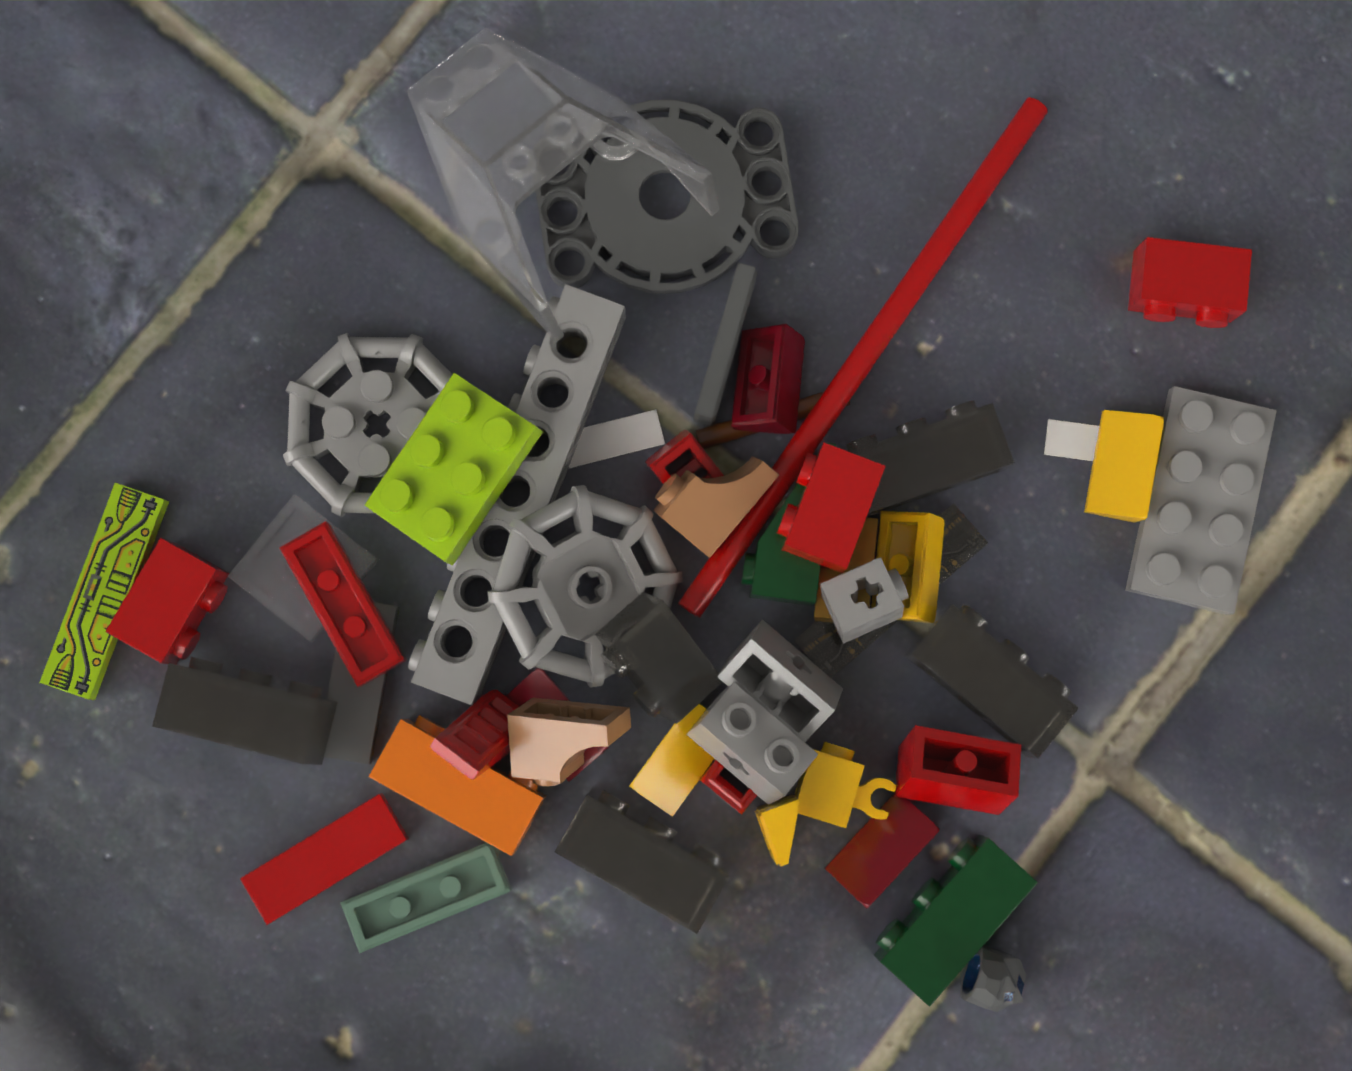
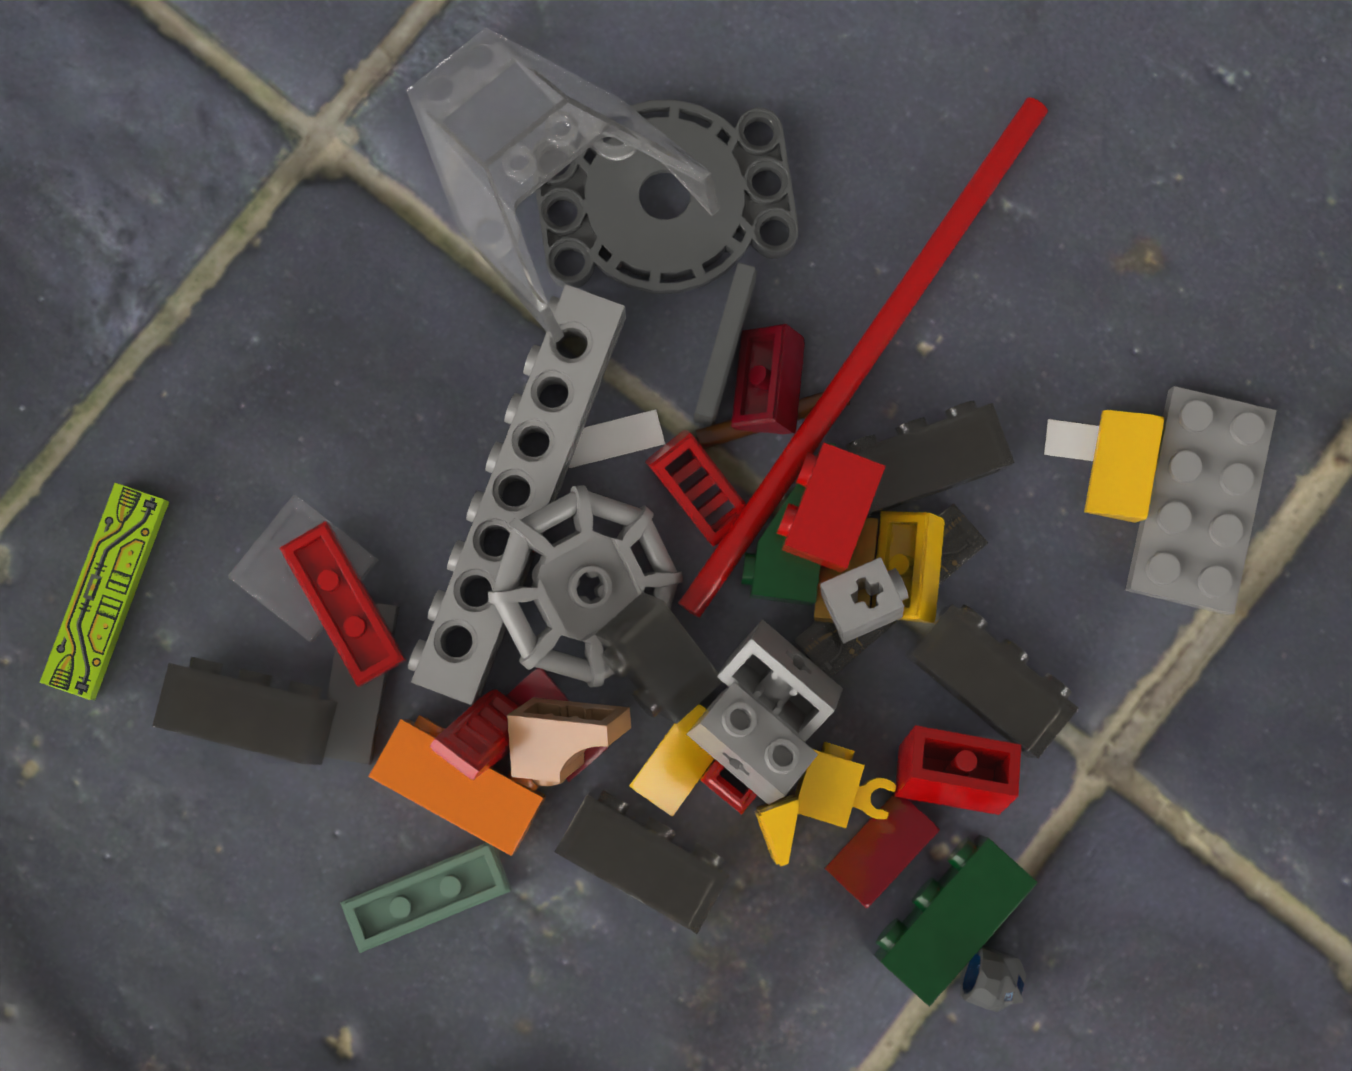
red brick [105,538,229,665] -> none
red tile [240,793,409,925] -> none
light grey plate [283,333,453,517] -> none
lime plate [364,373,543,566] -> none
medium nougat arch [653,456,779,558] -> none
red brick [1128,237,1252,328] -> none

